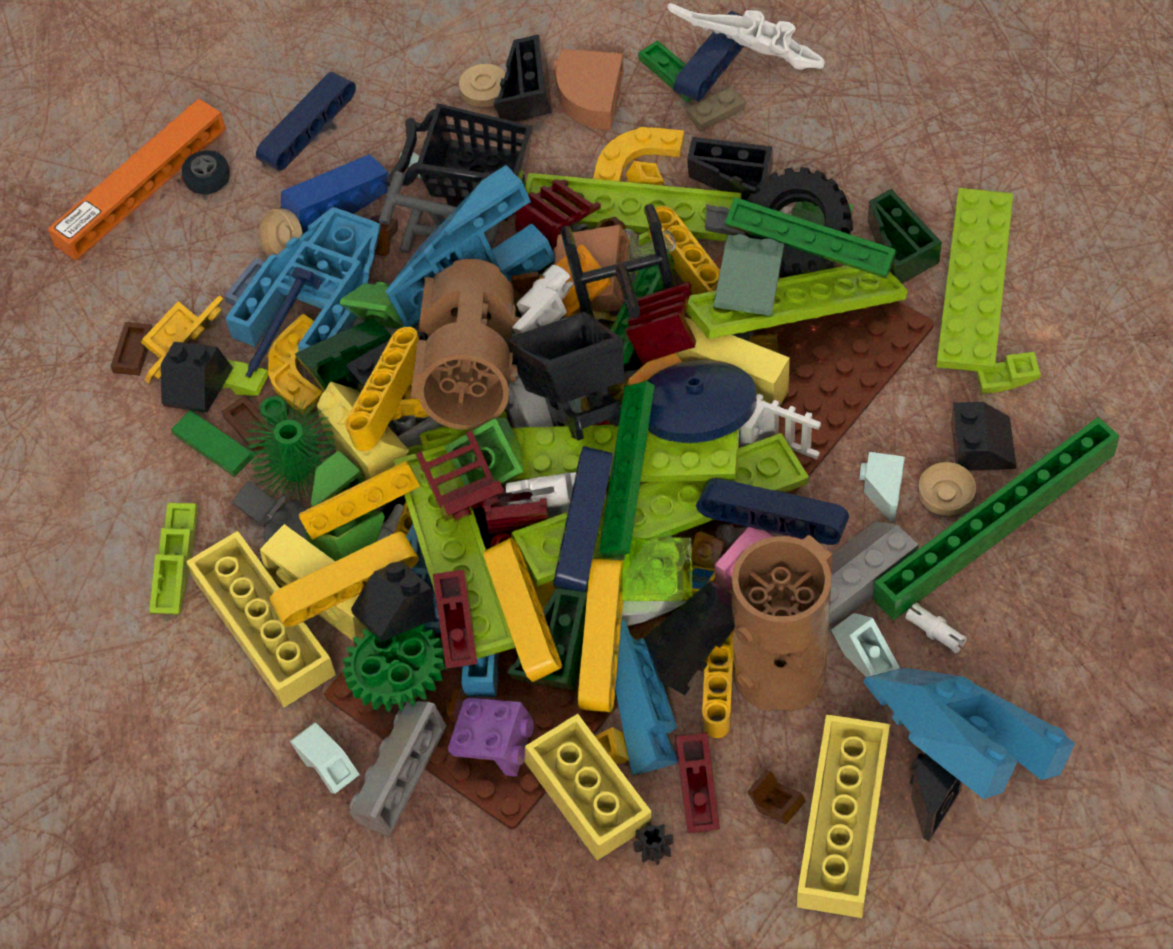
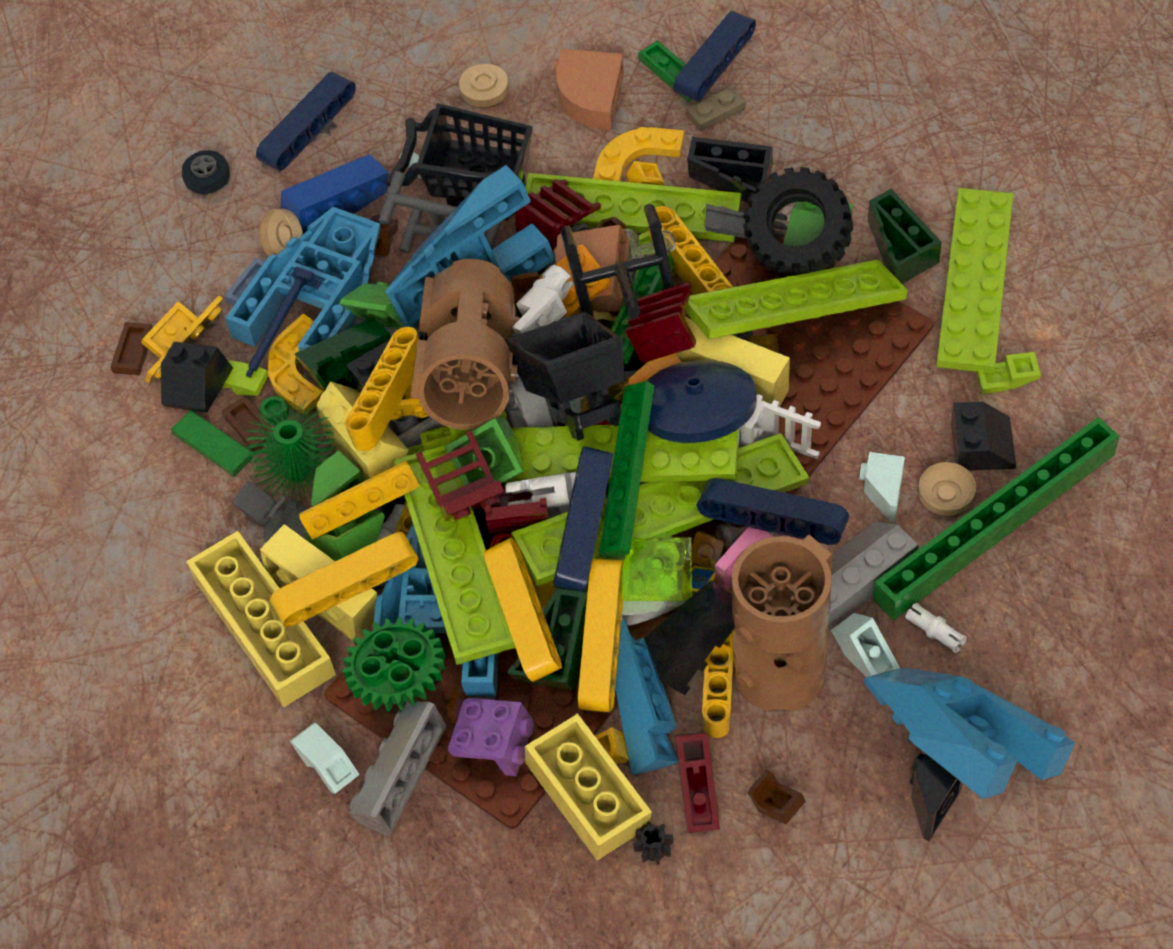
orange brick [47,99,226,261] -> none
lime slope [149,502,199,615] -> none
black slope [351,560,436,642] -> none
dark red slope [433,569,478,669] -> none
black wedge [494,34,552,122] -> none
white animal [667,3,825,70] -> none
sand green slope [714,234,784,316] -> none
green plate [725,197,896,279] -> none
light yellow brick [797,714,890,918] -> none

